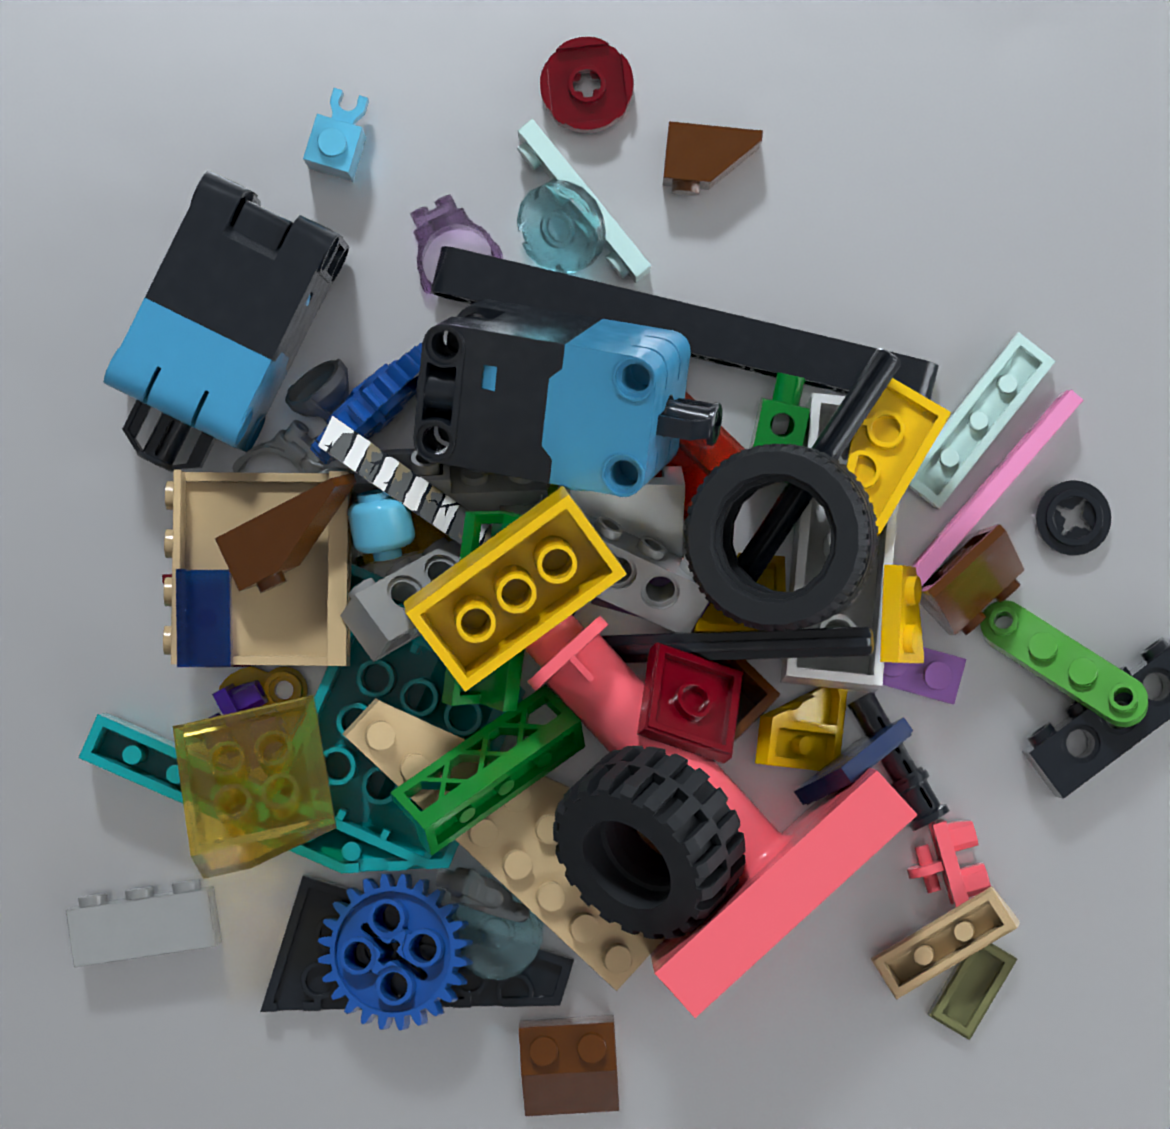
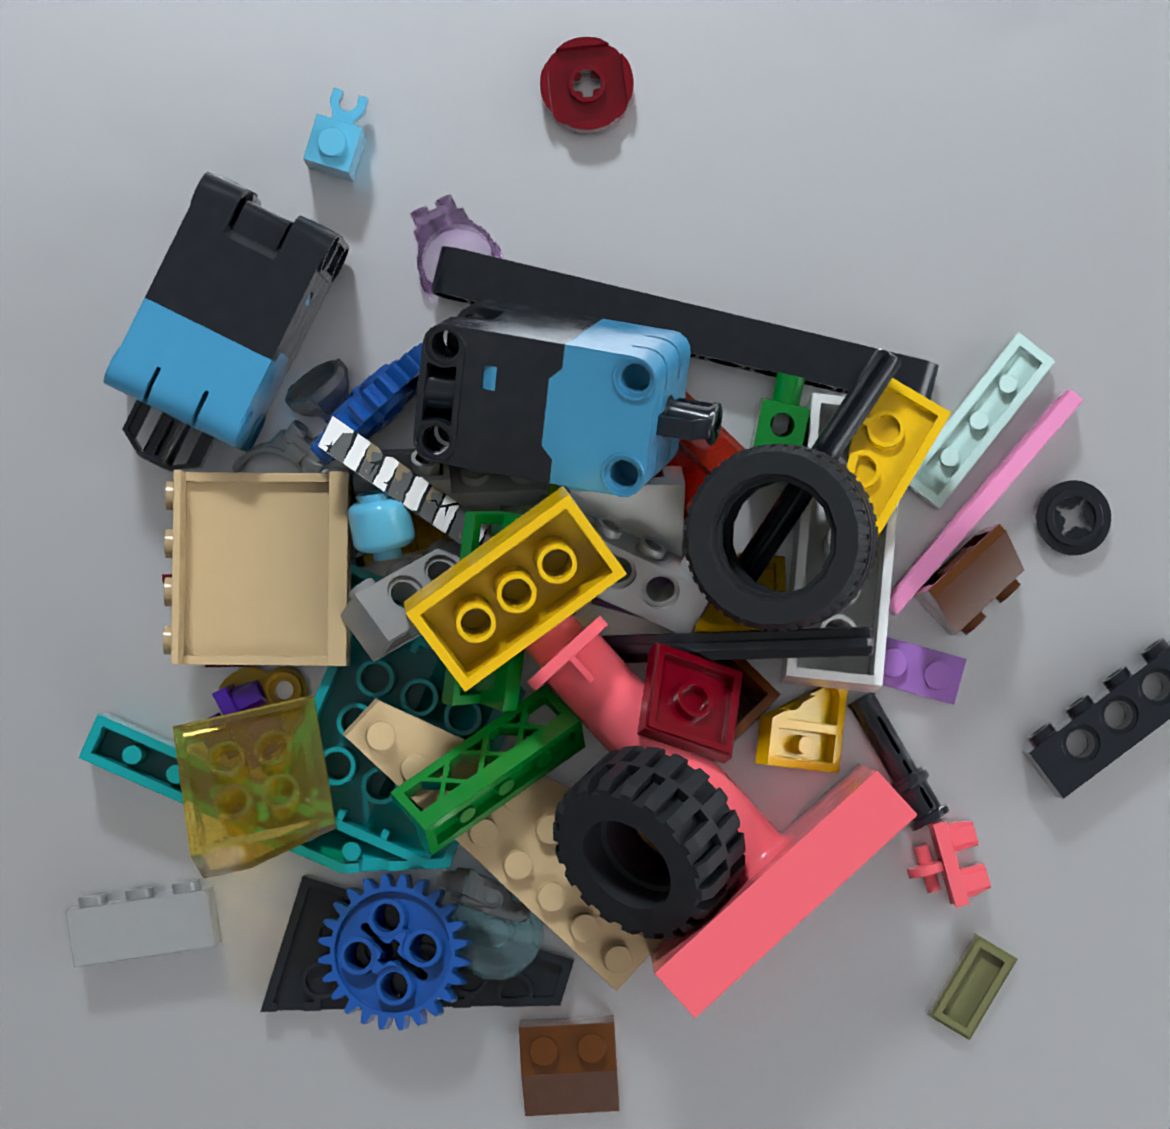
clear blue panel [176,569,233,667] -> none
reddish brown slope [215,473,357,593] -> none
light aqua plate [517,119,651,283] -> none
clear light blue tile [517,180,606,274] -> none
reddish brown slope [662,121,763,196] -> none
dark blue tile [794,717,913,805] -> none
tan slope [871,886,1020,1000] -> none
yellow wing [880,565,924,663] -> none
bright green plate [980,600,1148,727] -> none

